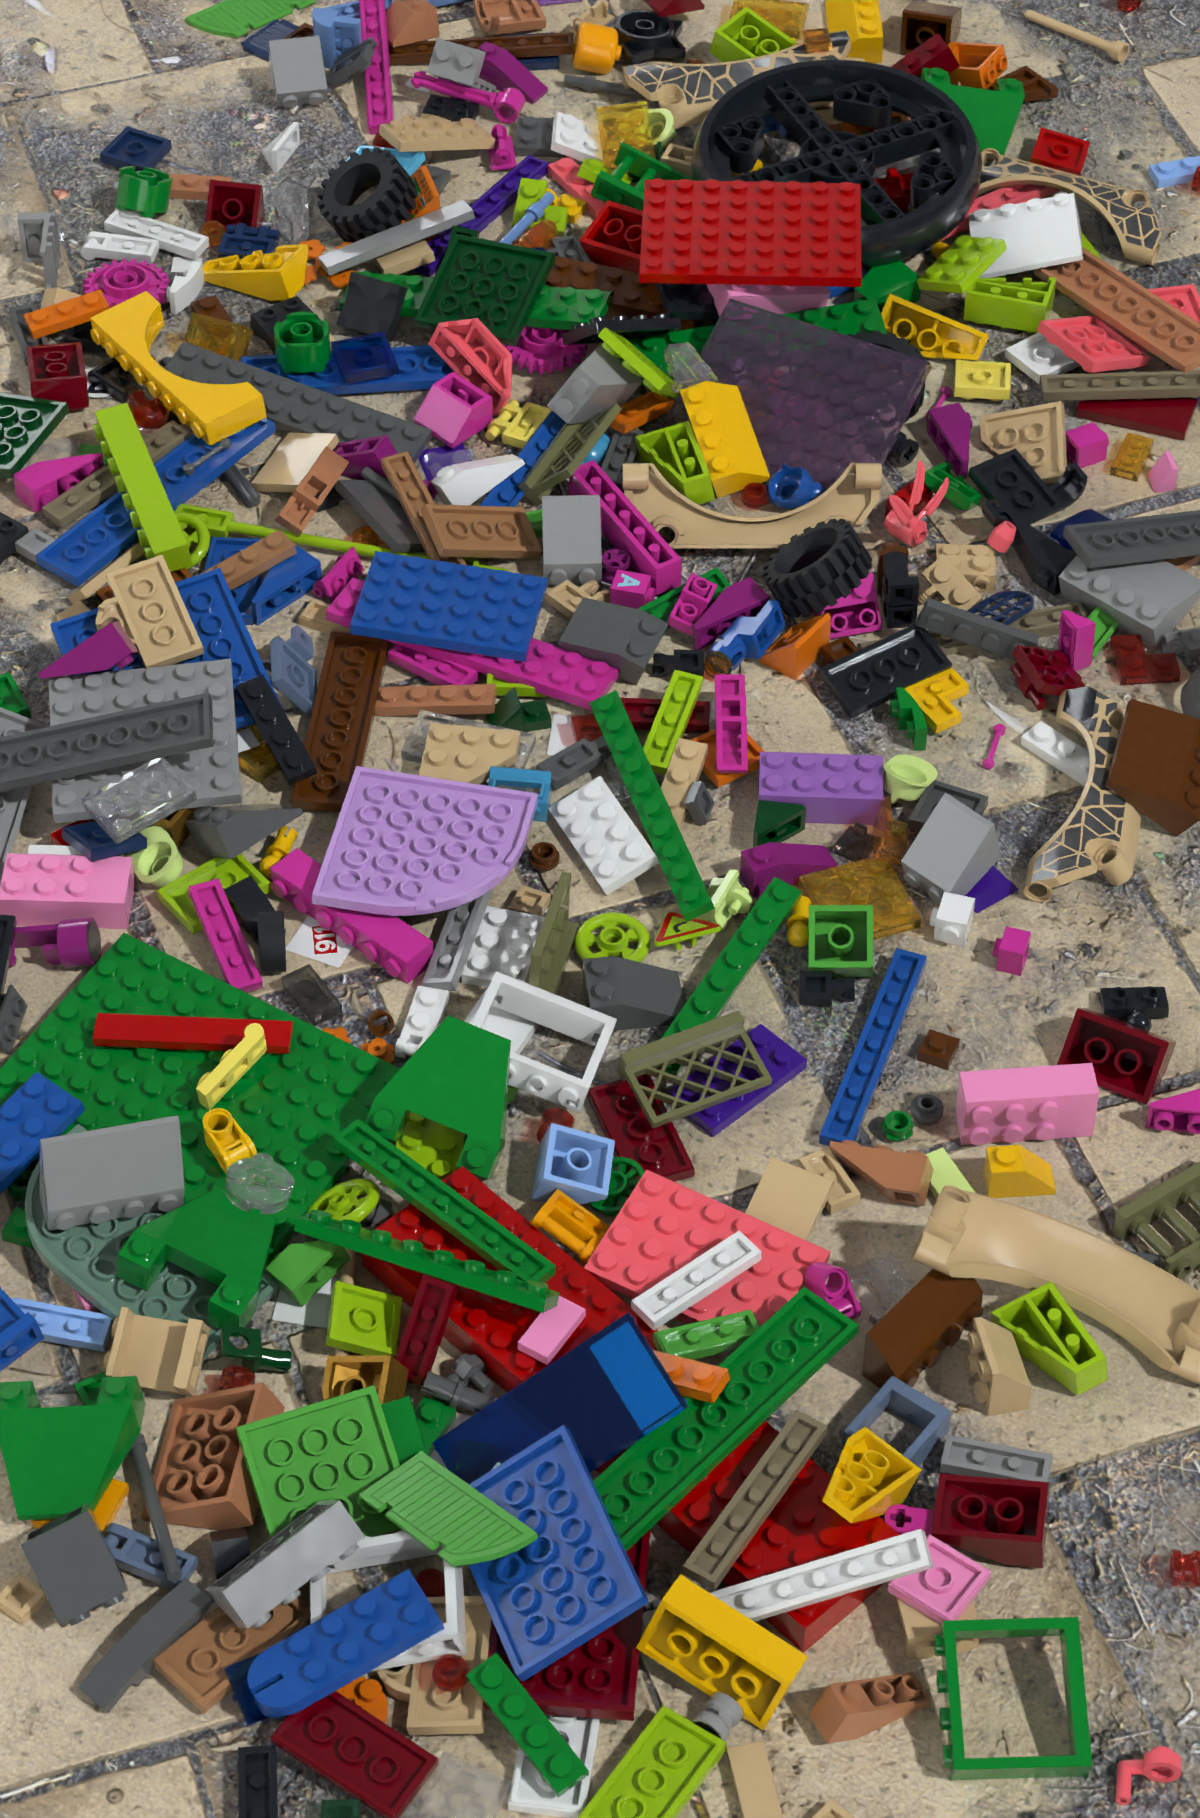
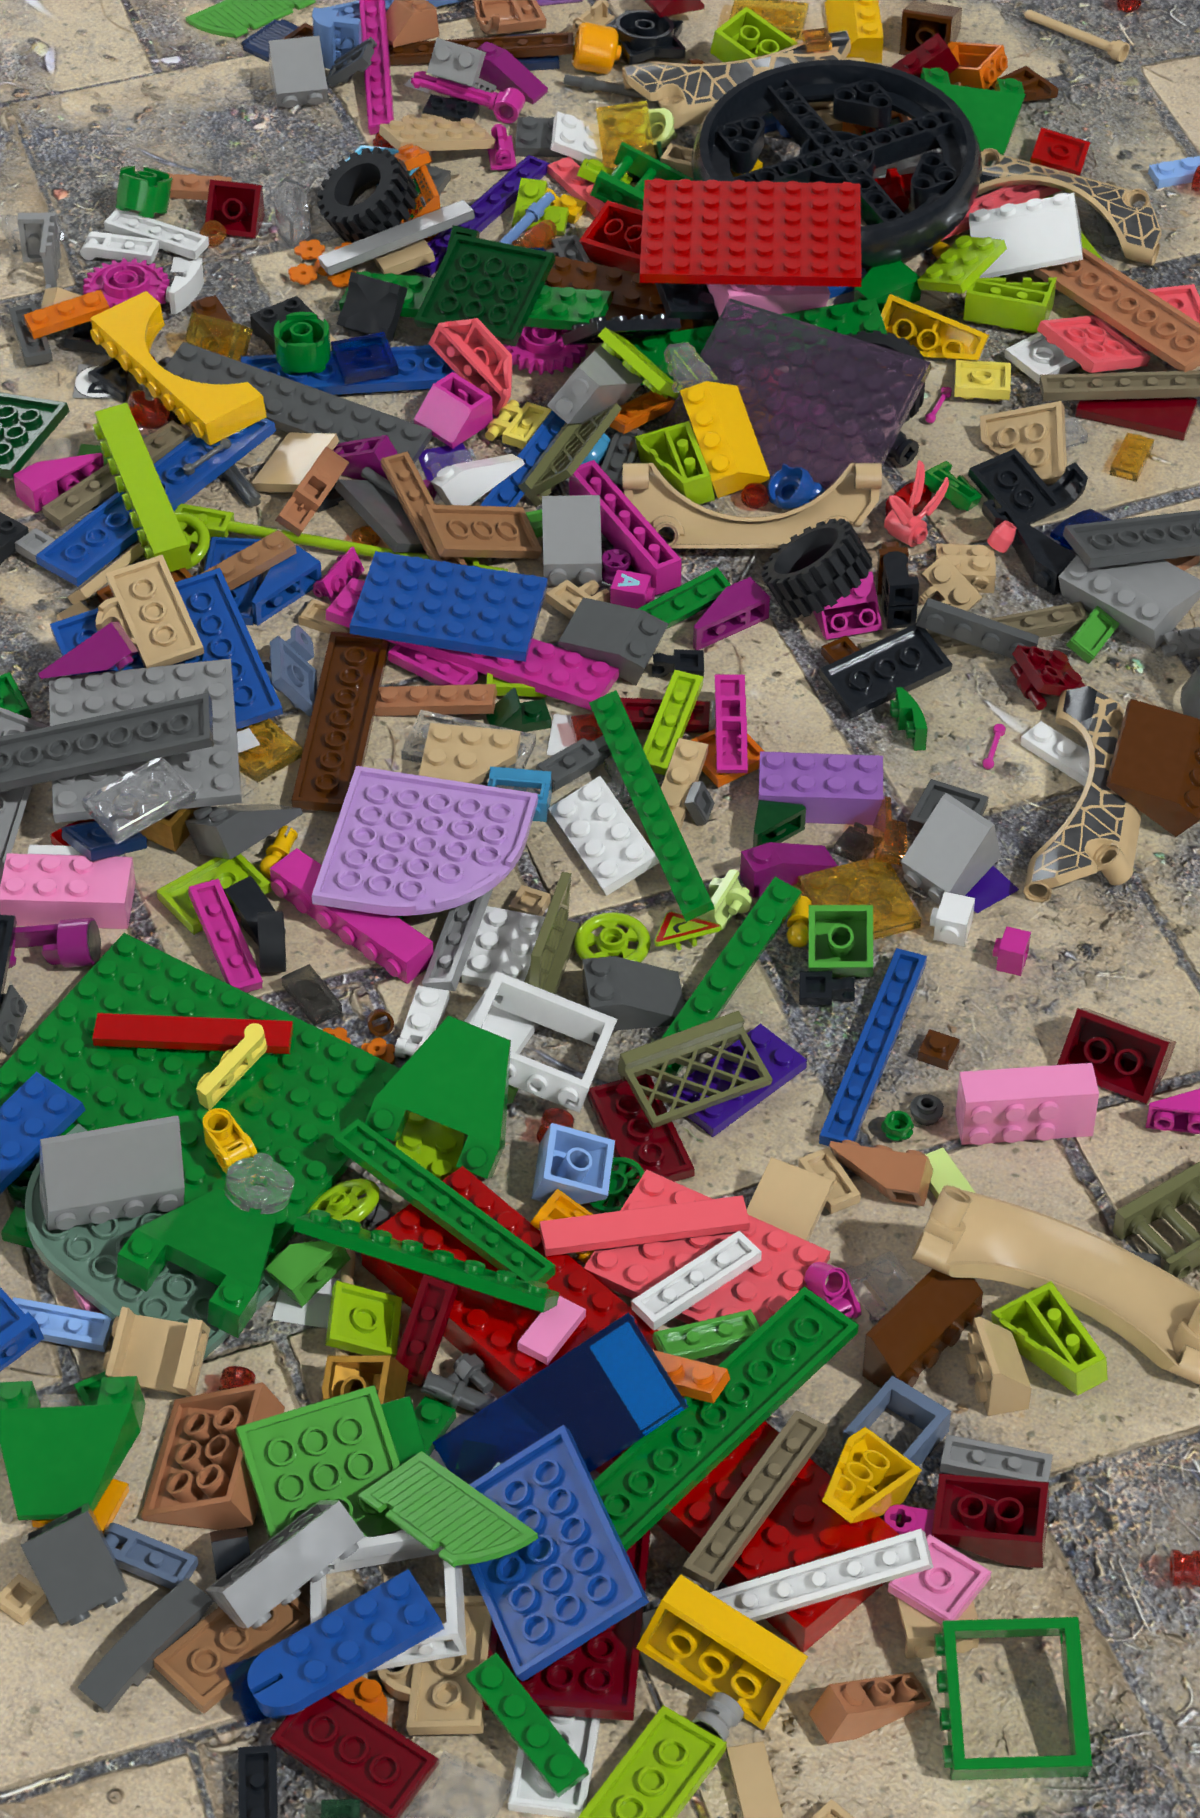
dark red slope [26,342,89,411] -> none
dark blue plate [100,126,172,171] -> none
yellowish green piece [127,826,184,887] -> none
dark grey bar [127,1433,182,1581] -> none
yellow wedge [203,244,308,302] -> none
dark blue plate [217,223,280,259] -> none
dark green bracket [220,1325,292,1385] -> none
black plate [236,674,317,786] -> none
white slope [261,122,300,173] -> none
white sticker [286,915,354,968] -> none
clear red plate [415,1568,445,1597] -> none
clear red plate [432,1654,470,1691] -> none
reddish brown plate [528,842,560,871] -> none
dark pink slope [667,572,718,637] -> none
blue plate [704,600,786,679] -> none
orange slope [759,612,831,680] -> none
yellowish green piece [883,754,938,804] -> none
yellow plate [904,668,969,733] -> none
magenta slope [926,402,972,480] -> none
dark blue window [967,591,1034,625] -> none
yellow slope [984,1145,1056,1198] -> none
dark pink slope [1057,609,1096,671] -> none
dark pink brick [1065,422,1109,468] -> none
black plate [1099,986,1169,1031] -> none
clear red plate [1110,634,1181,686] -> none
coral plate [1115,1746,1182,1805] -> none
bright pink slope [1147,451,1178,493] -> none
none -> orange plate [393,144,432,171]
none -> coral tile [540,1195,750,1256]

